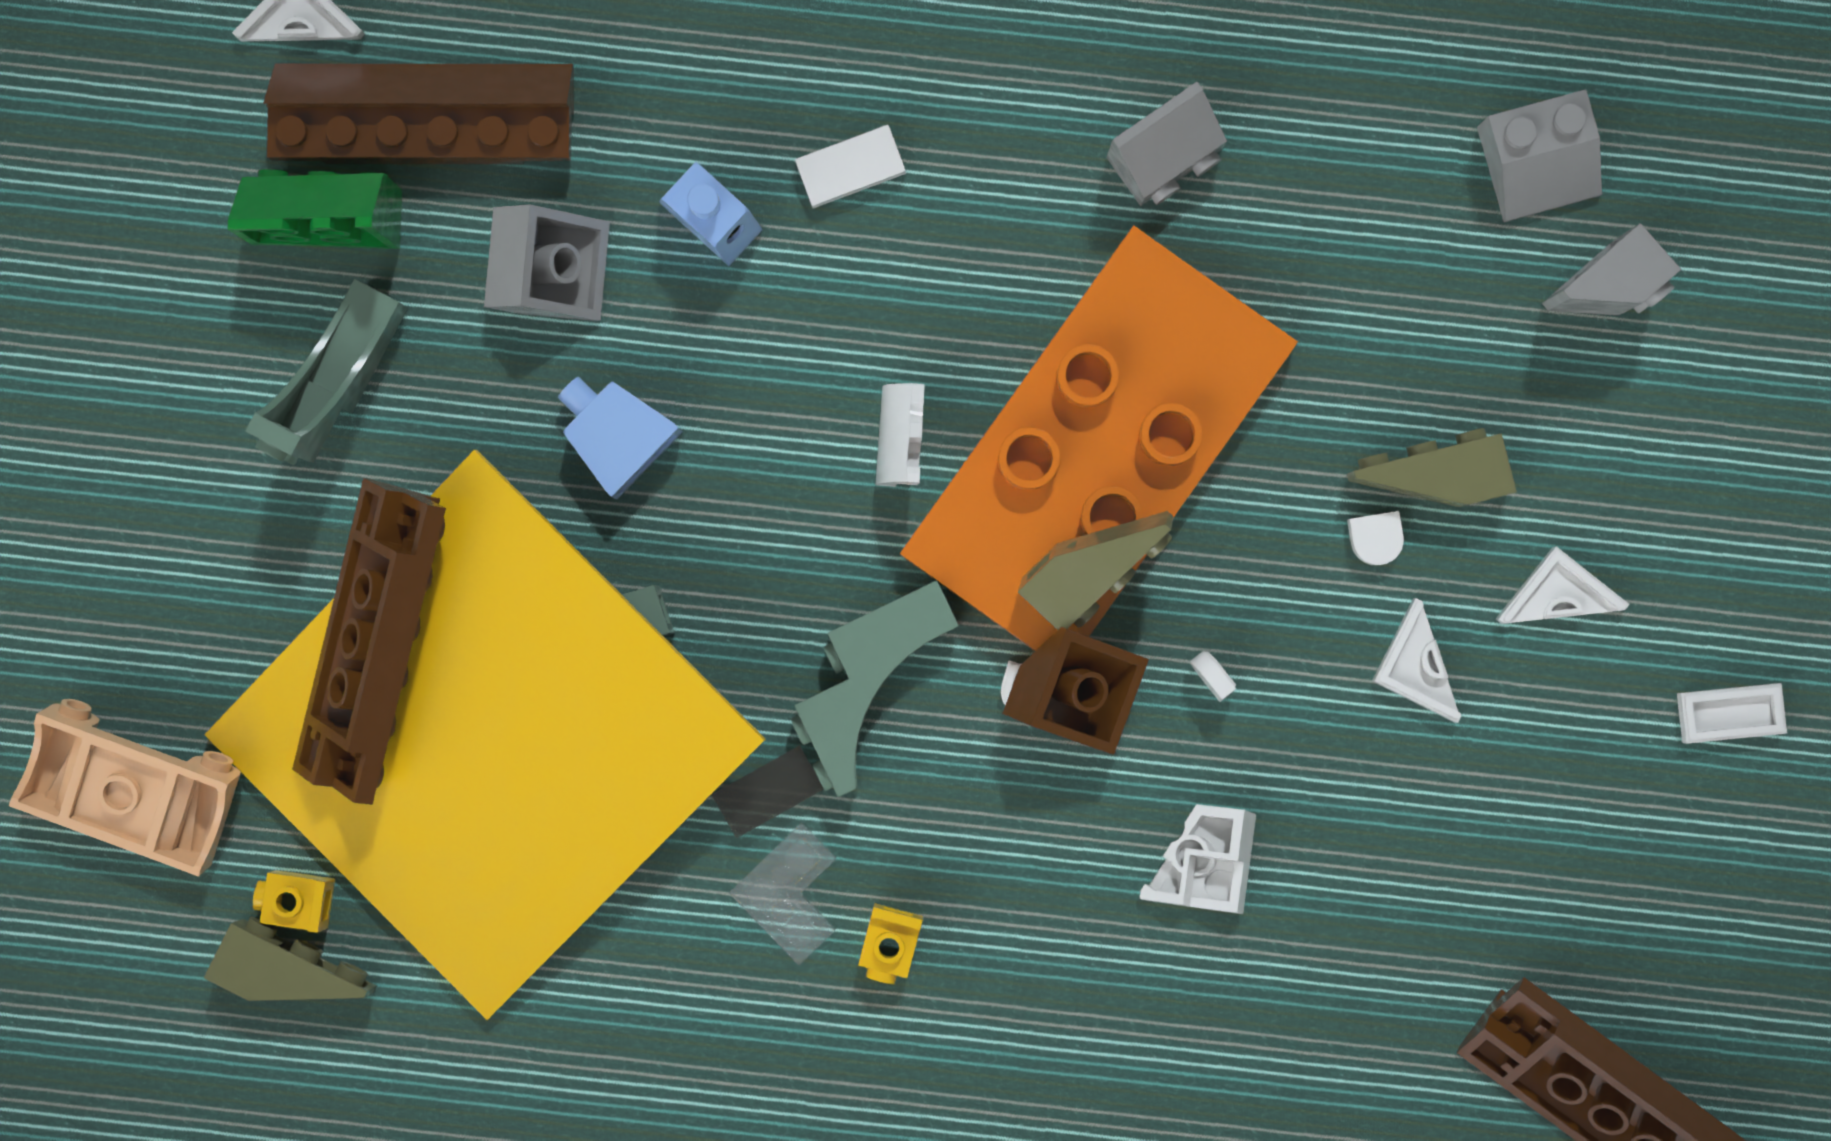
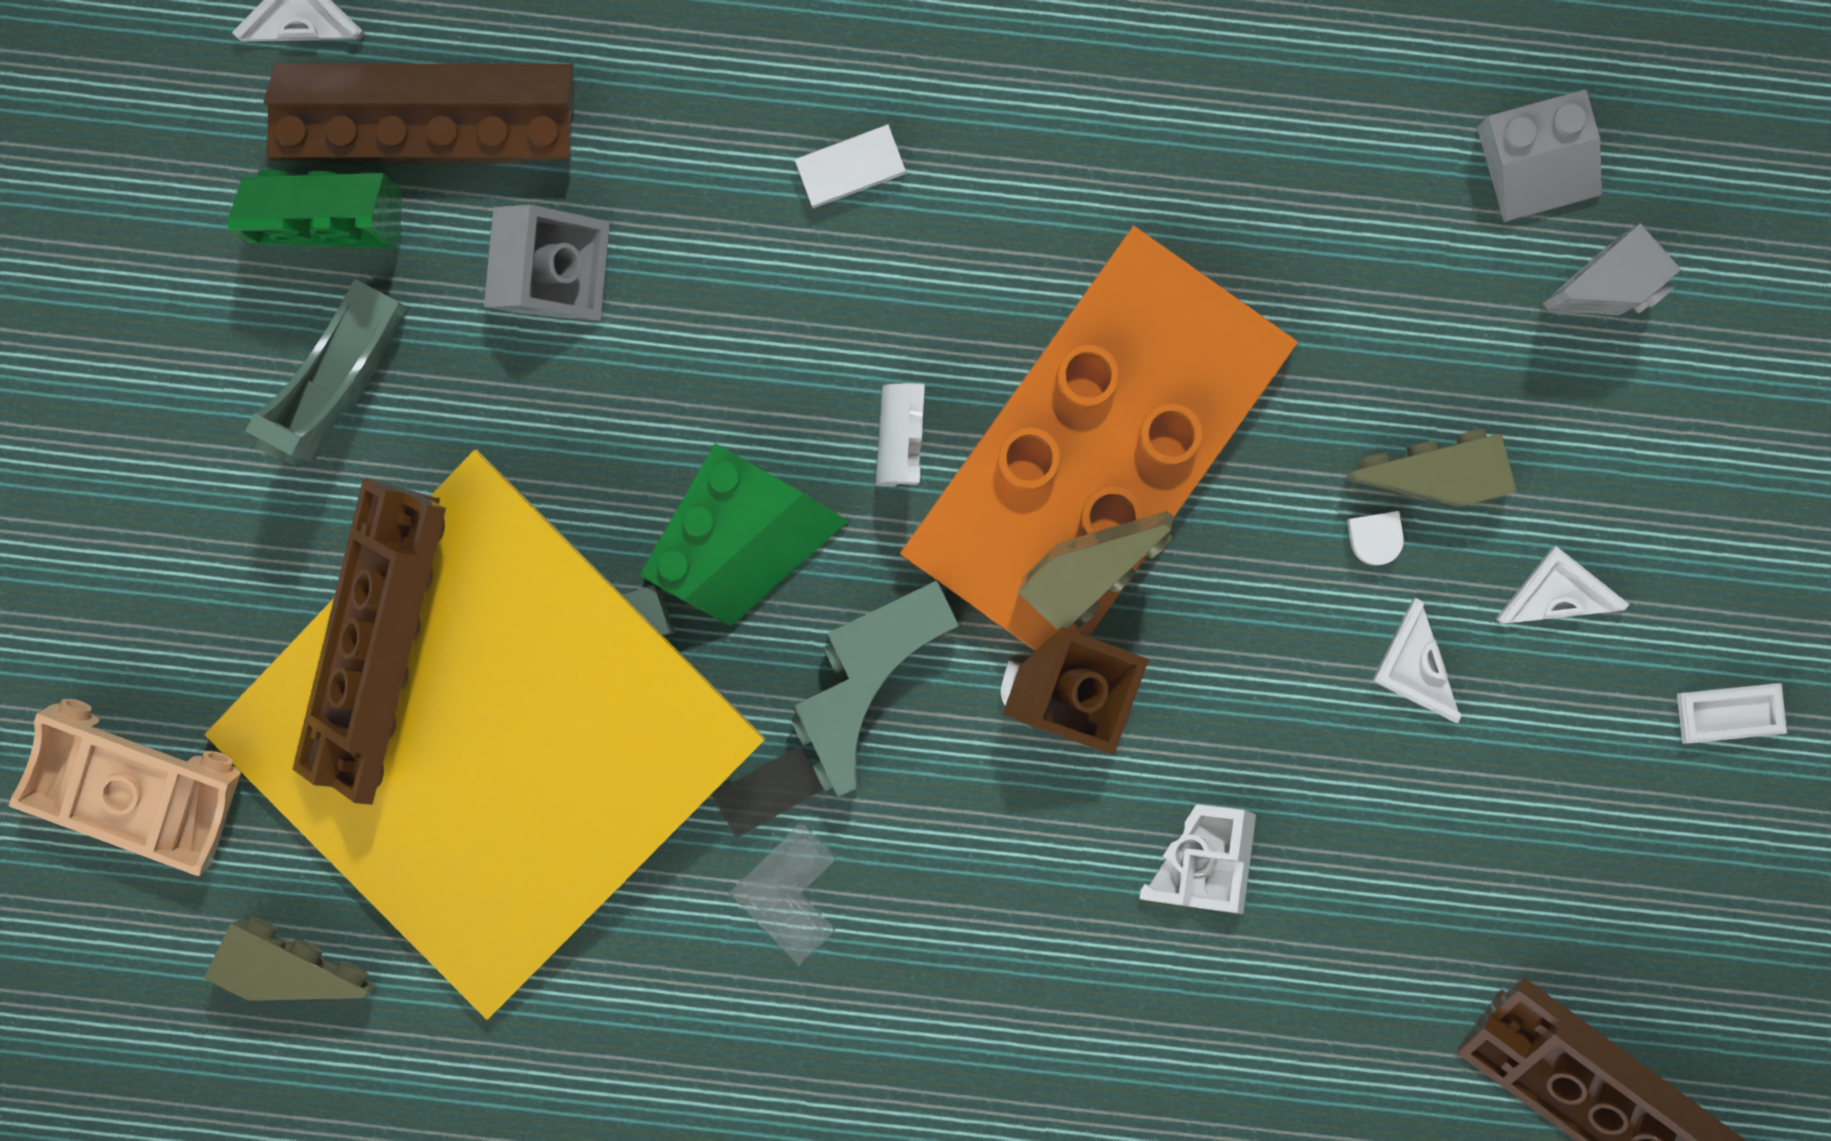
yellow brick [253,870,335,933] -> none
light blue torso [558,377,683,500] -> none
light blue torso [659,162,762,266] -> none
yellow brick [858,903,923,984] -> none
light grey slope [1106,82,1227,206] -> none
white tile [1190,651,1236,702] -> none
none -> green wedge [639,443,849,627]

